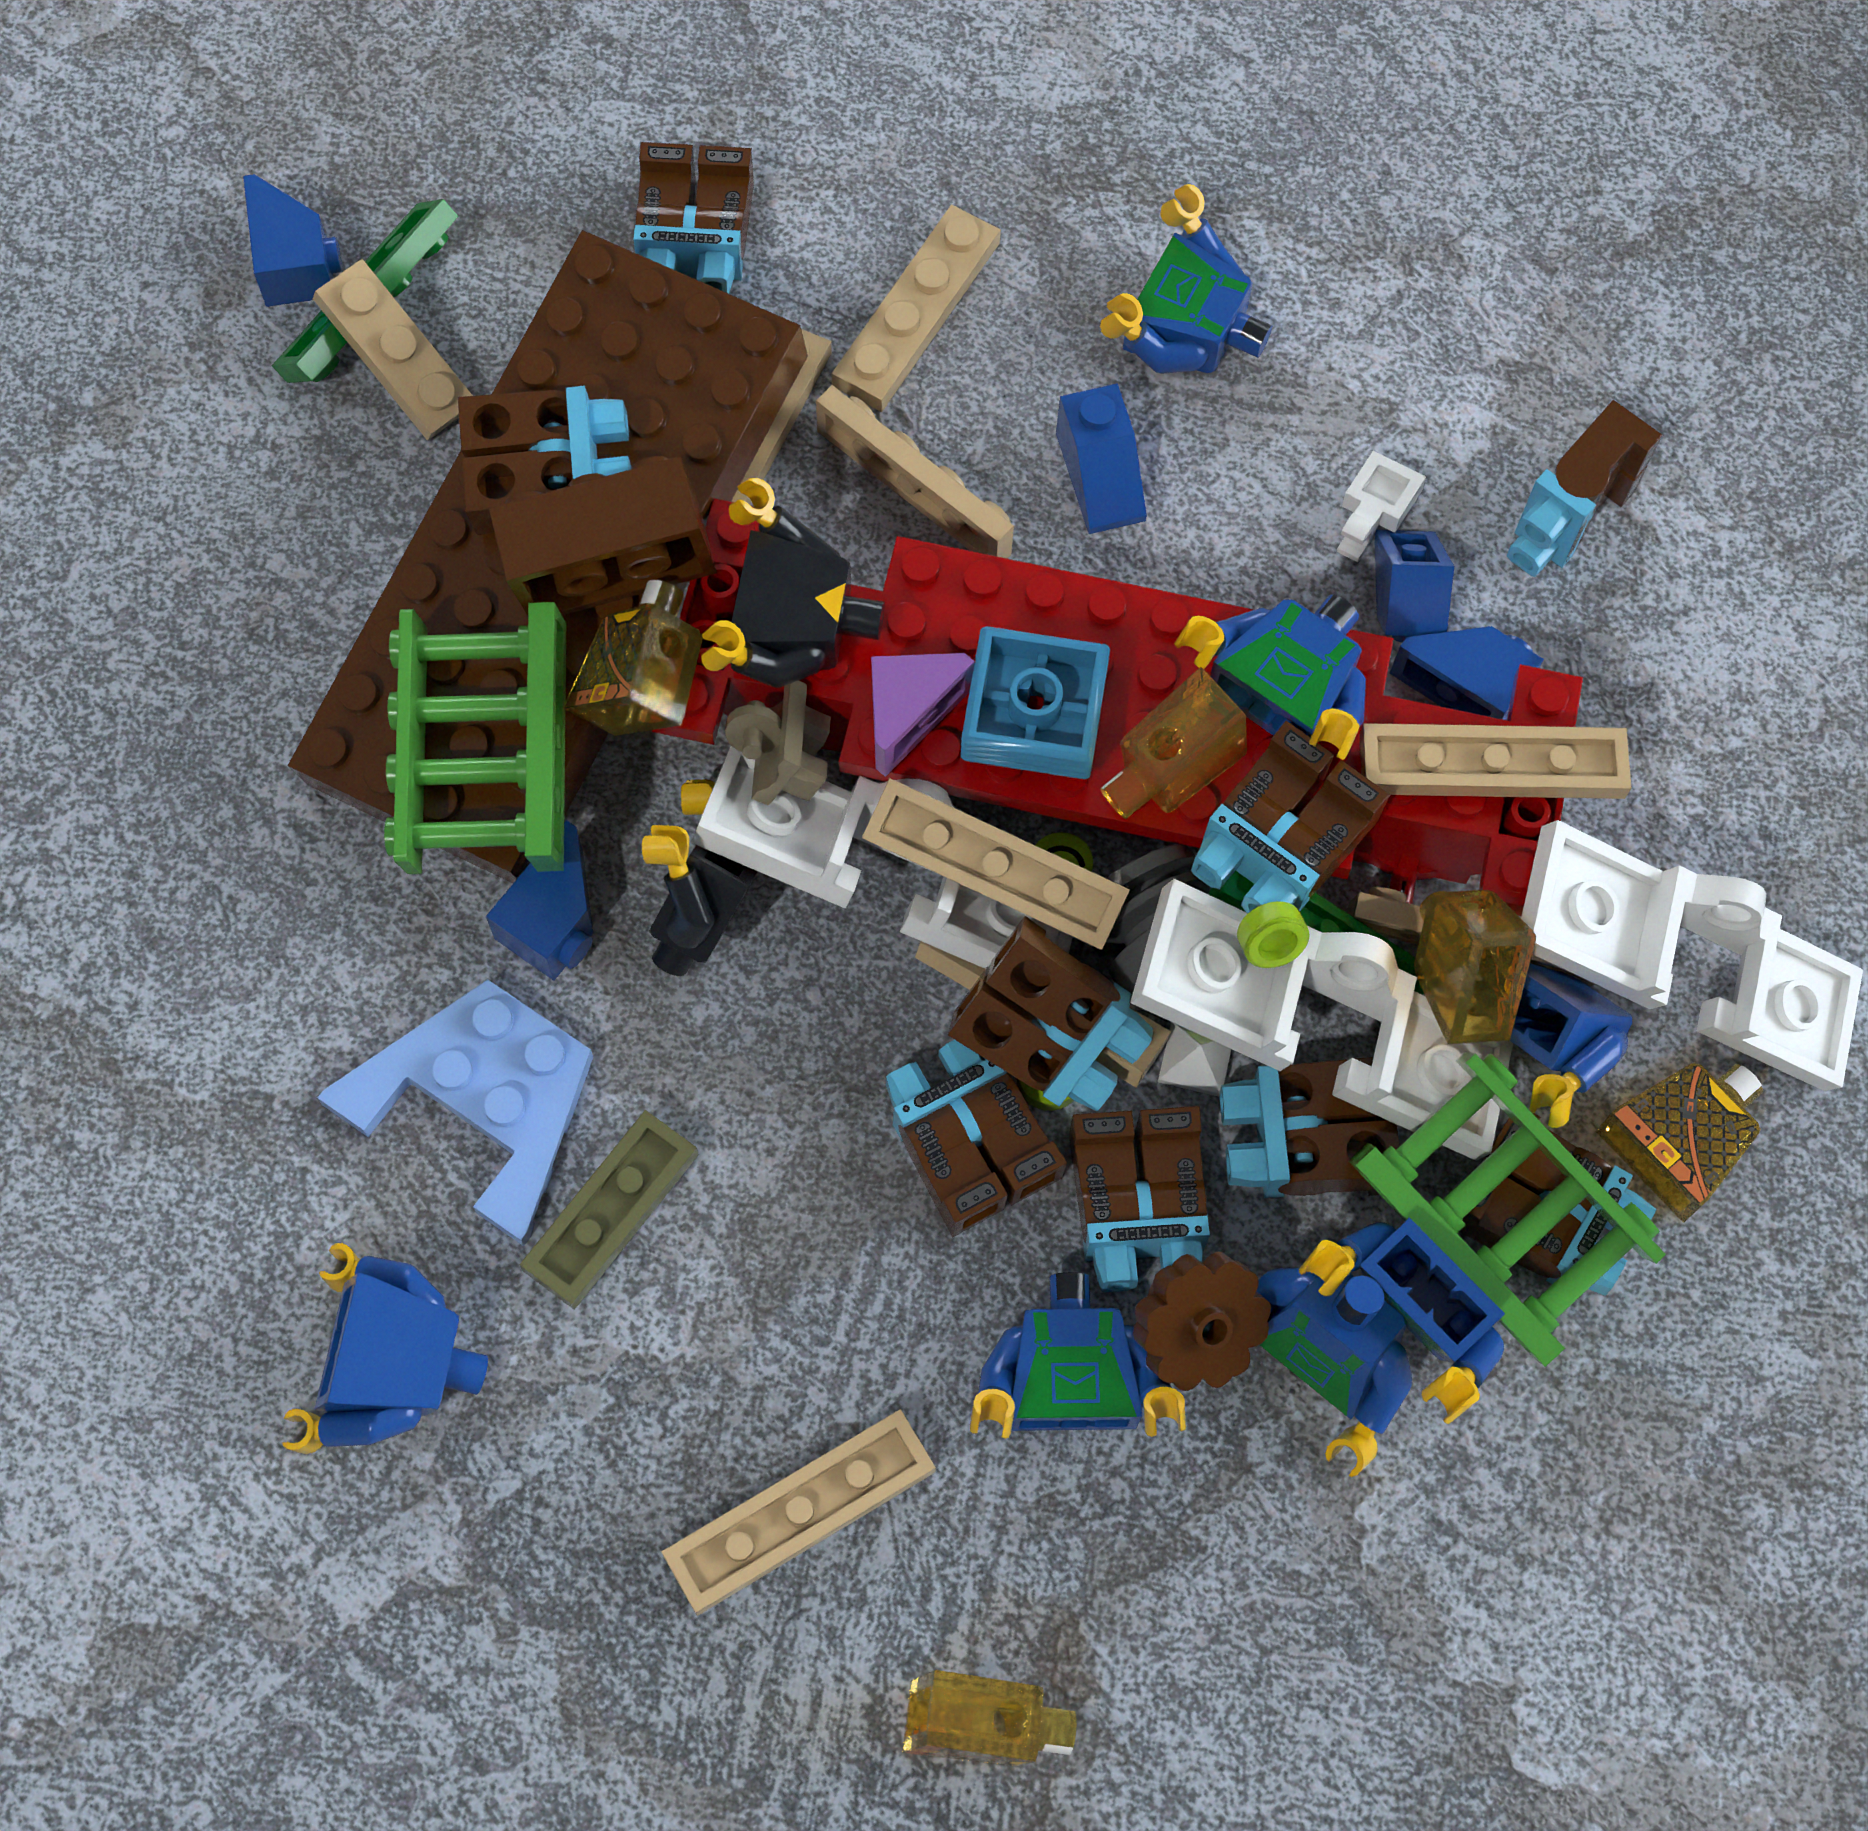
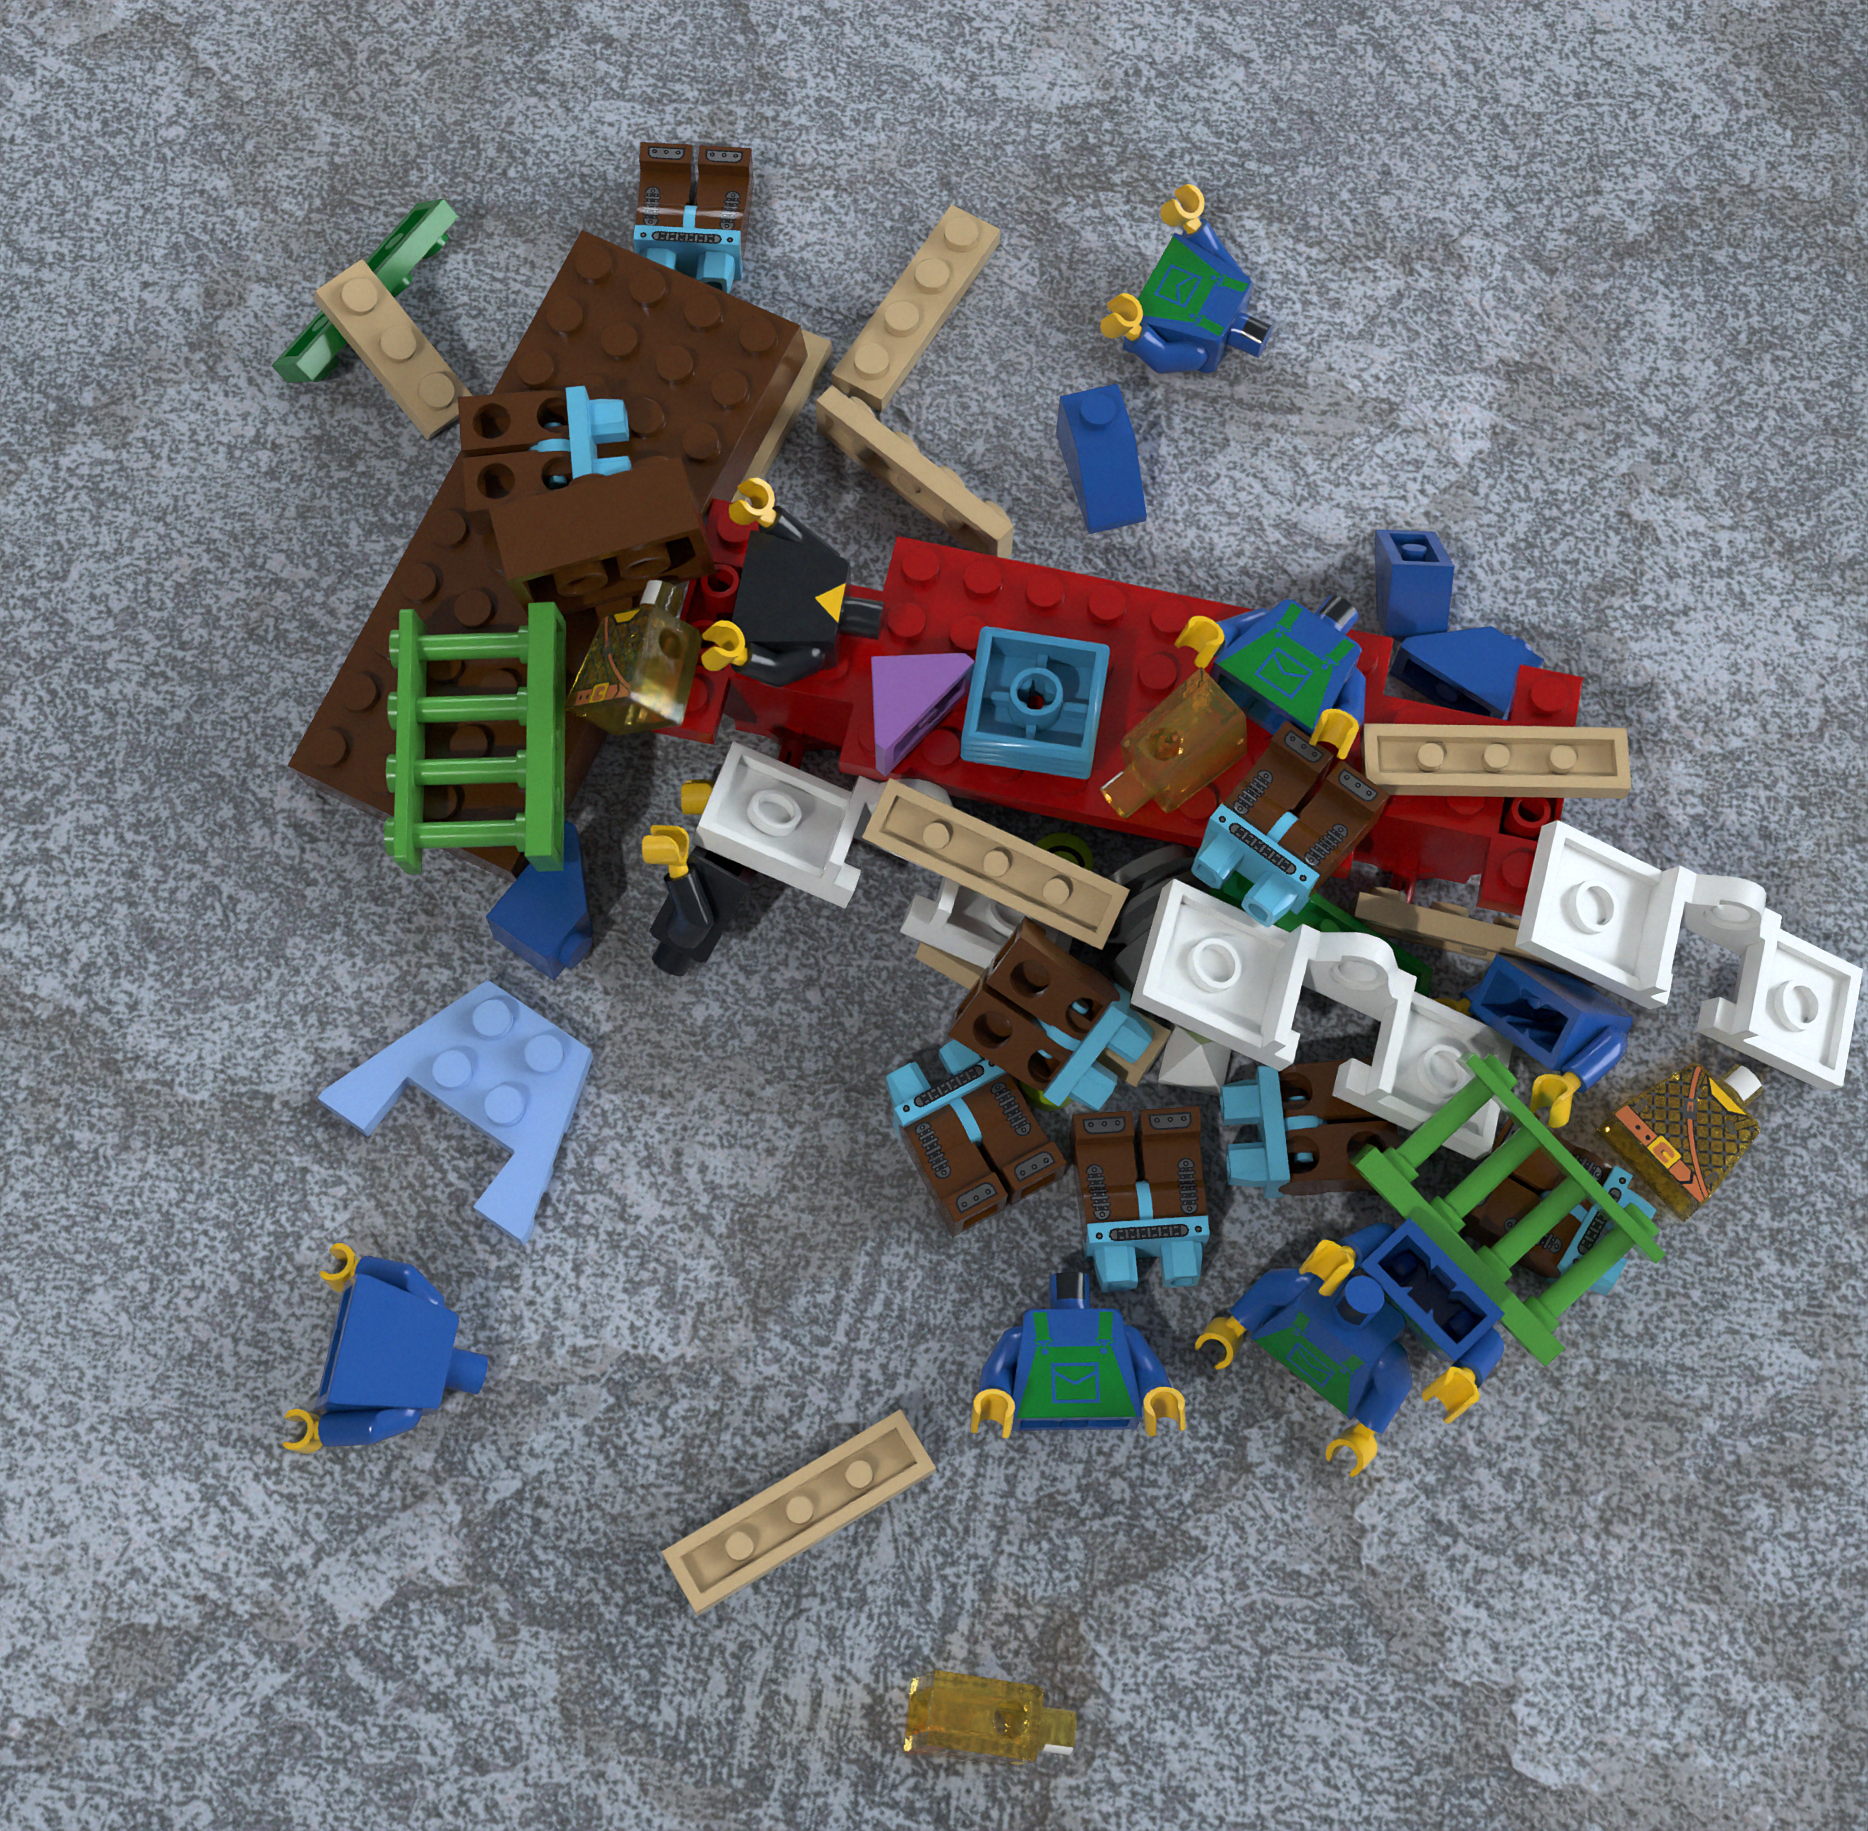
blue slope [243,174,343,307] -> none
olive plate [519,1110,699,1310] -> none
dark tan hips [725,681,831,806] -> none
reddish brown plant [1133,1251,1271,1391] -> none
lime tile [1237,901,1309,968] -> none
white plate [1337,451,1426,562] -> none
clear yellow torso [1414,890,1537,1044] -> none
hips [1507,400,1662,577] -> none

